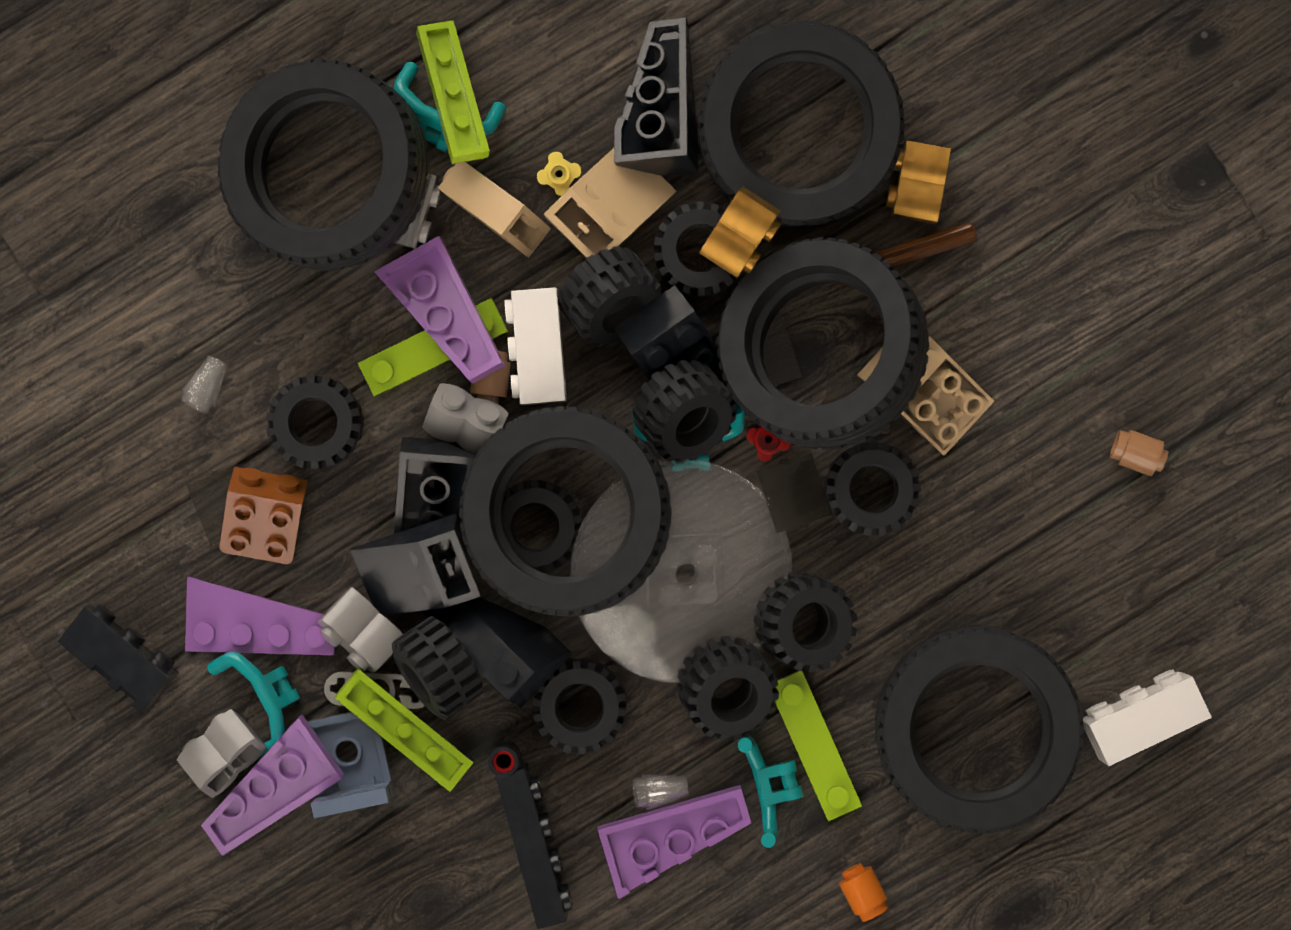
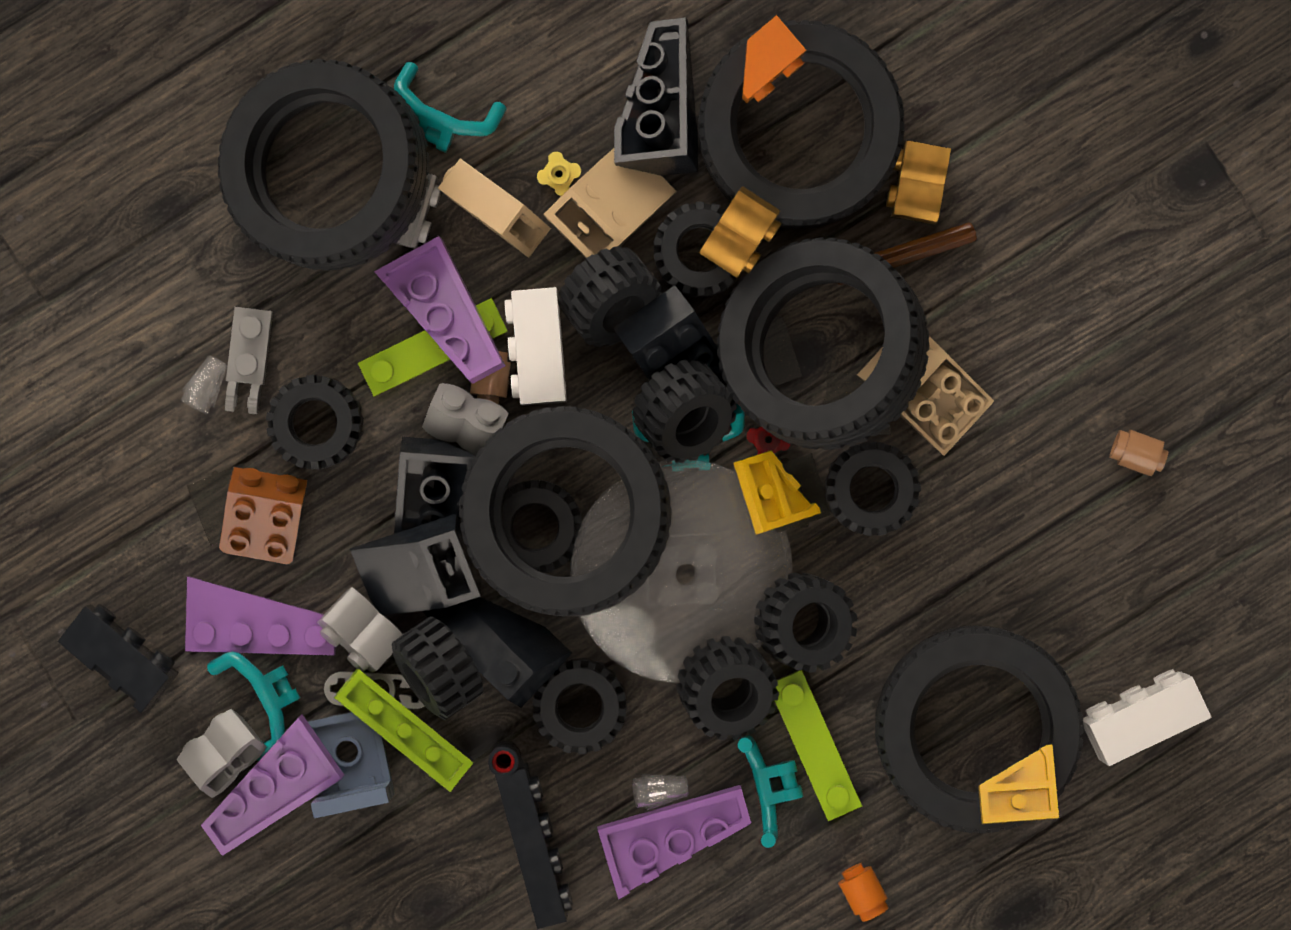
lime plate [416,20,490,164] -> none
none -> light grey hinge [225,307,273,414]
none -> yellow wing [733,451,821,534]
none -> orange slope [742,15,806,103]
none -> yellow wing [978,744,1059,824]

